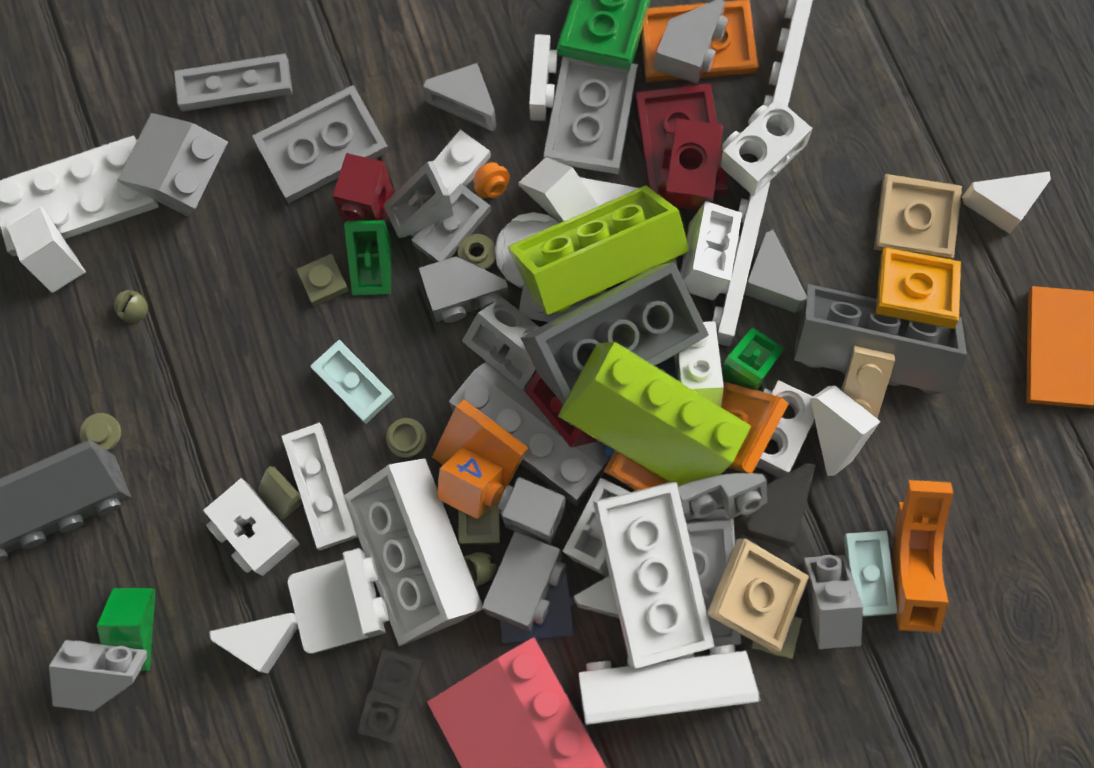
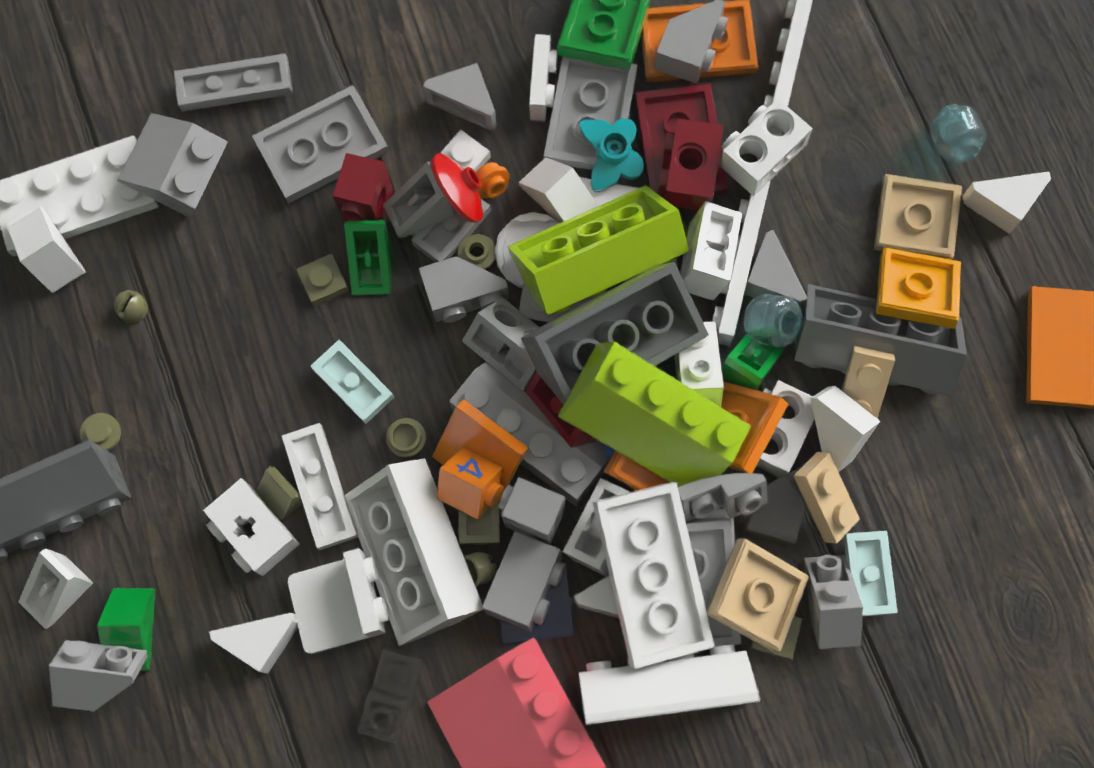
orange arch [893,480,953,633] -> none
none -> white slope [18,549,93,629]
none -> dish [431,153,483,223]
none -> teal animal [579,118,644,192]
none -> clear light blue head [744,293,803,347]
none -> tan plate [794,452,860,543]
none -> clear light blue head [930,105,987,163]

